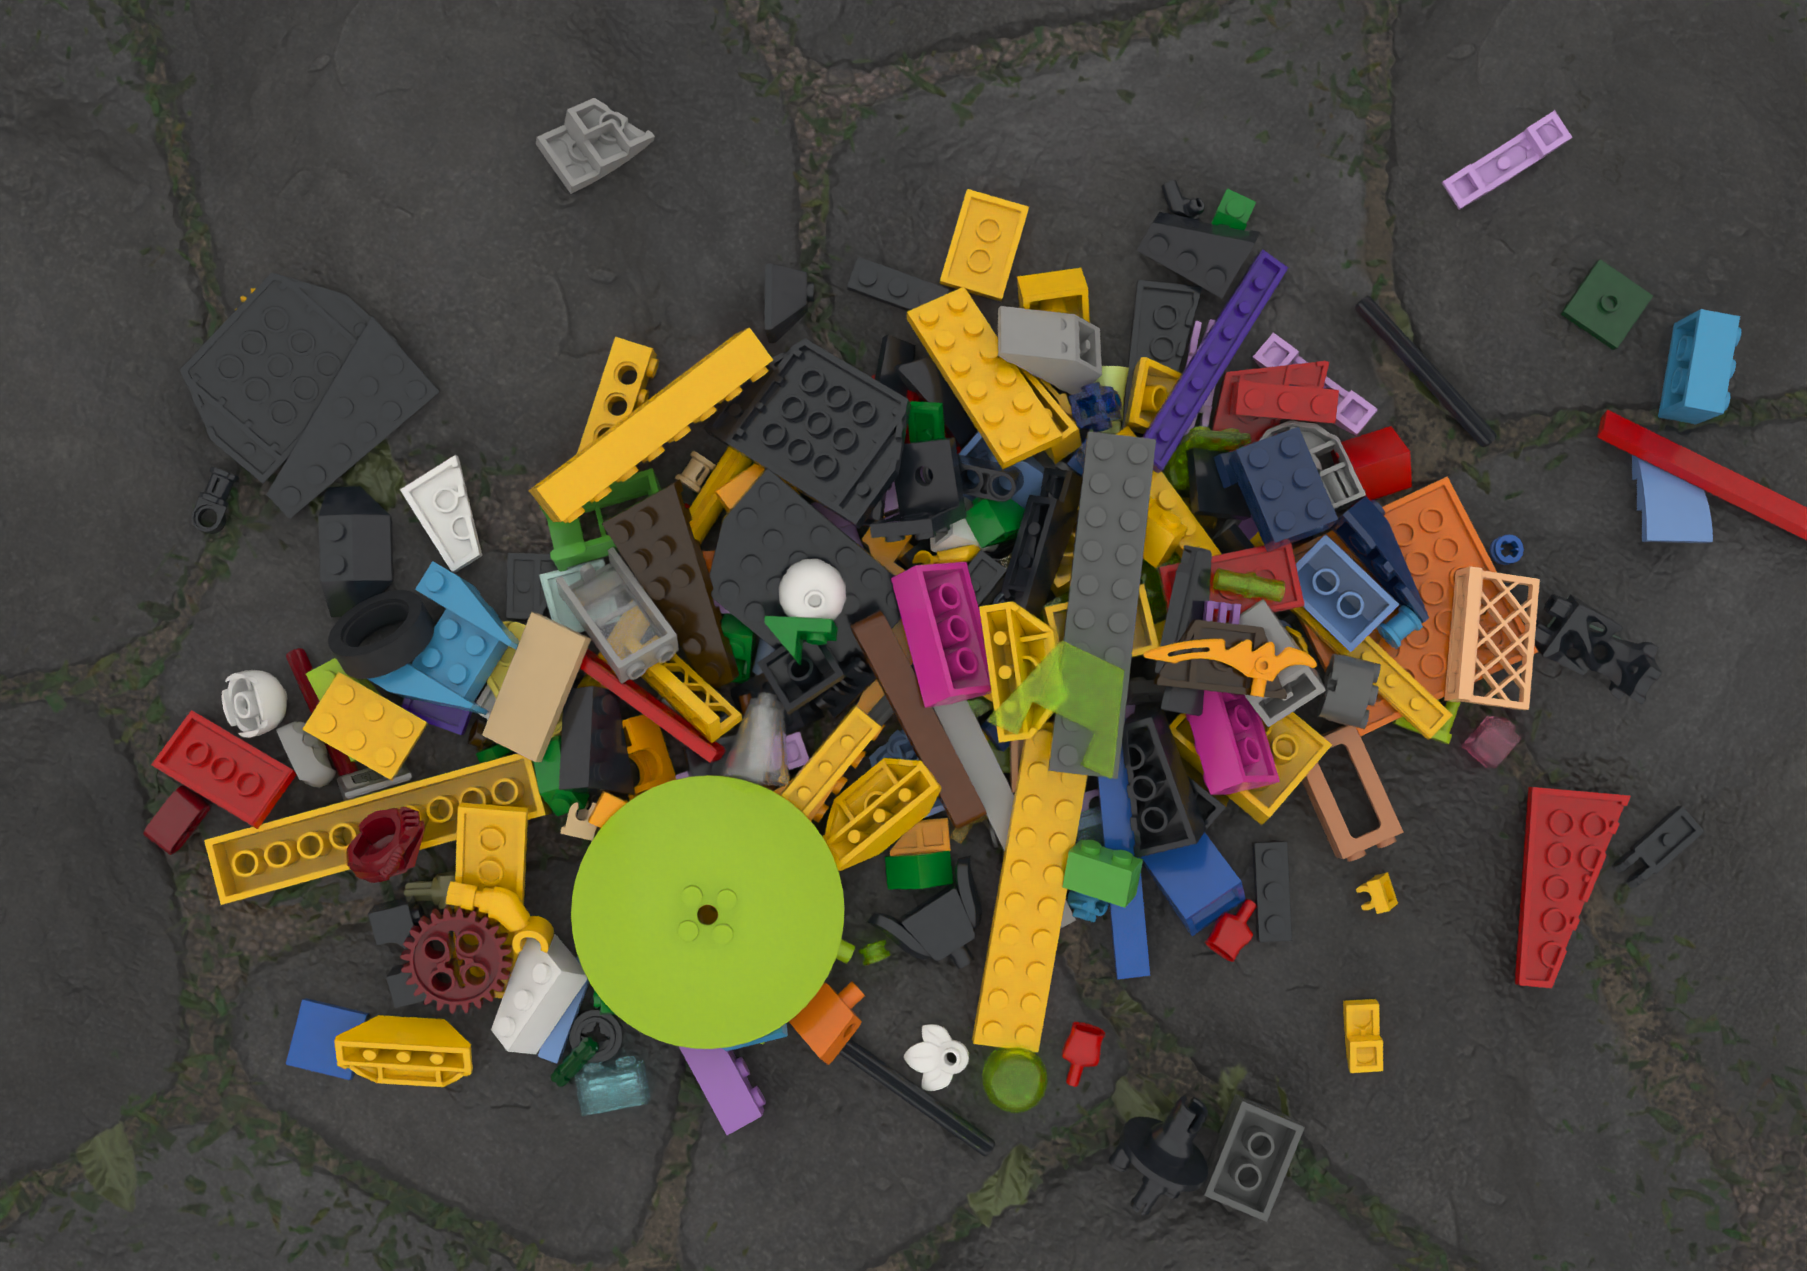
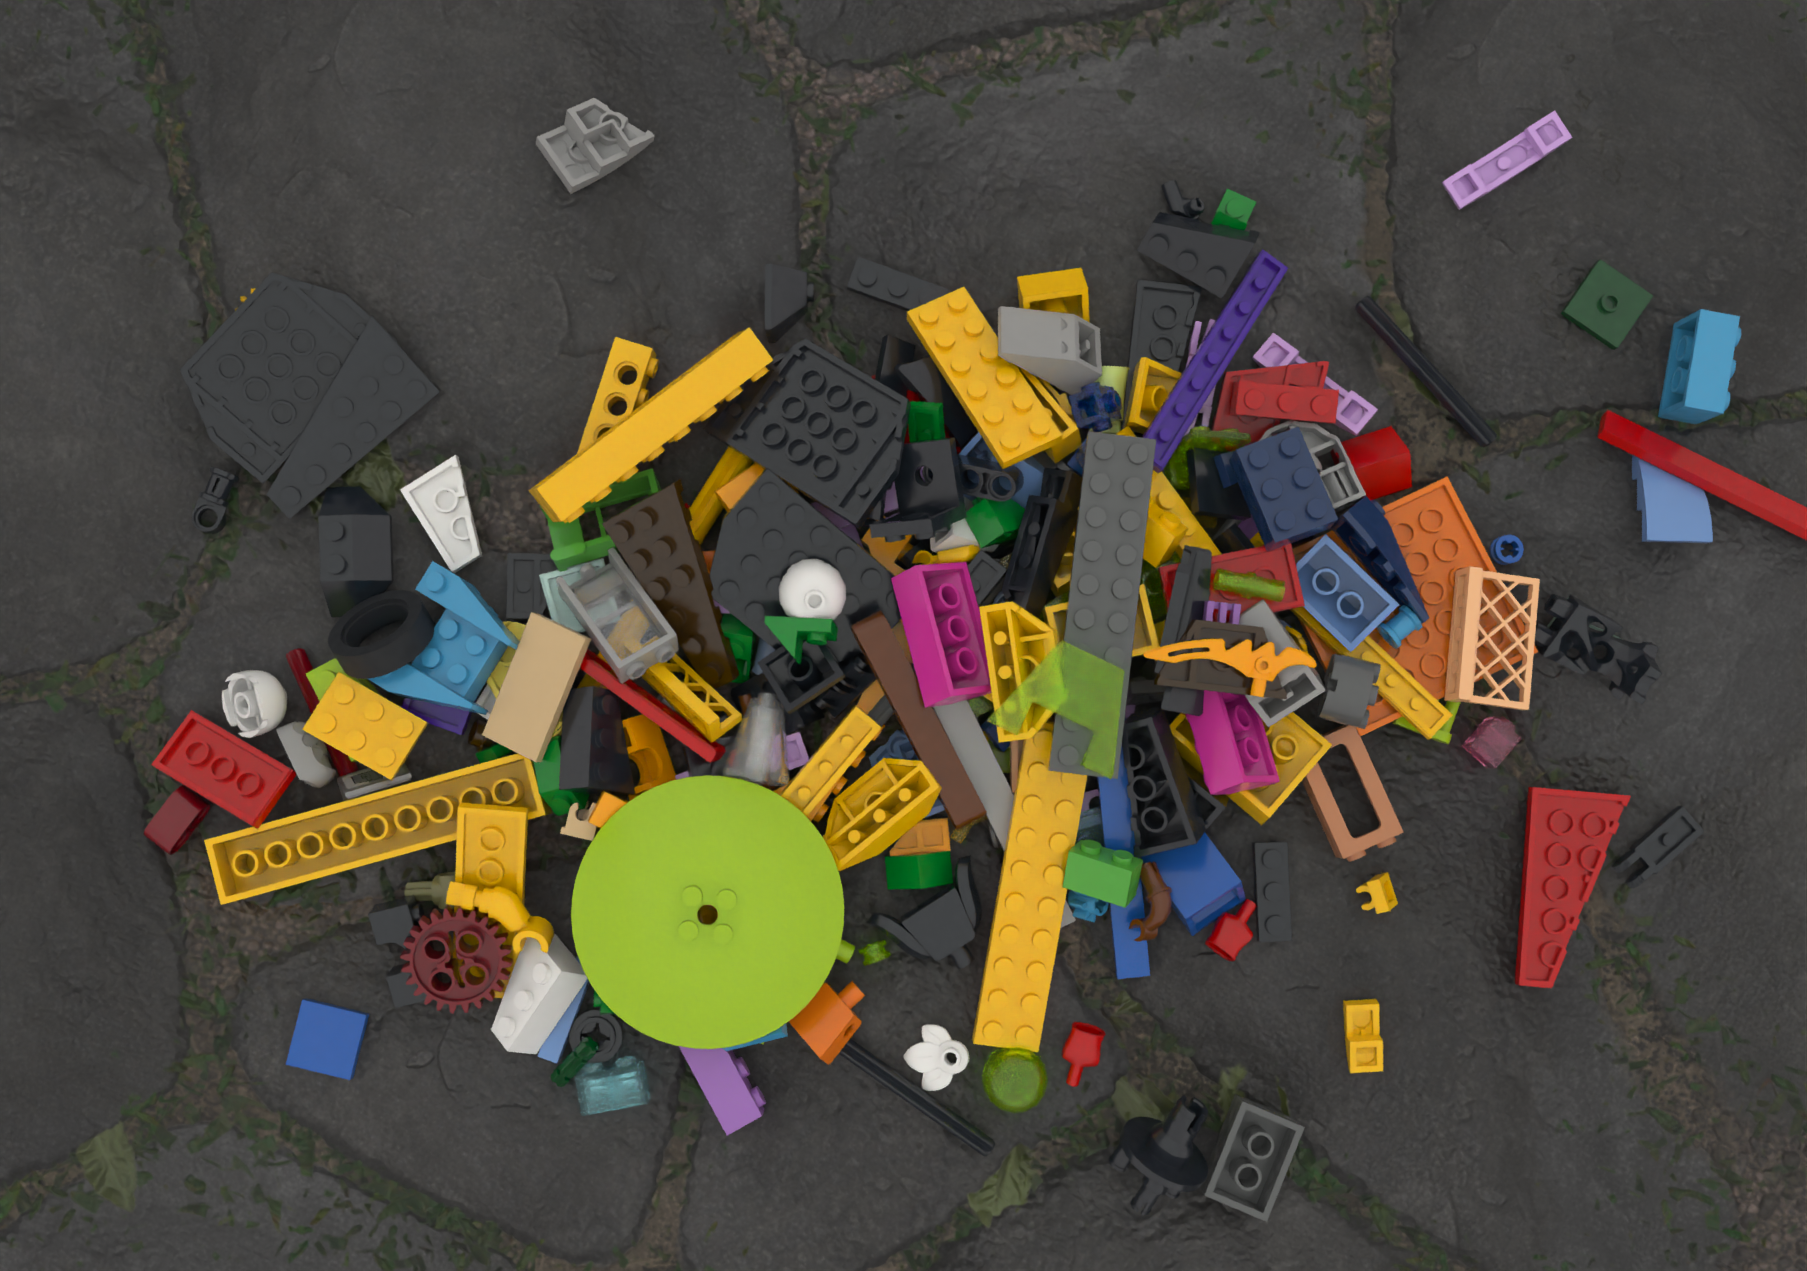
yellow wedge [334,1015,473,1087] -> none
dark red helmet [346,806,425,883] -> none
tan bush [675,451,716,494] -> none
yellow plate [940,189,1029,302] -> none
none -> reddish brown piece [1129,862,1172,942]

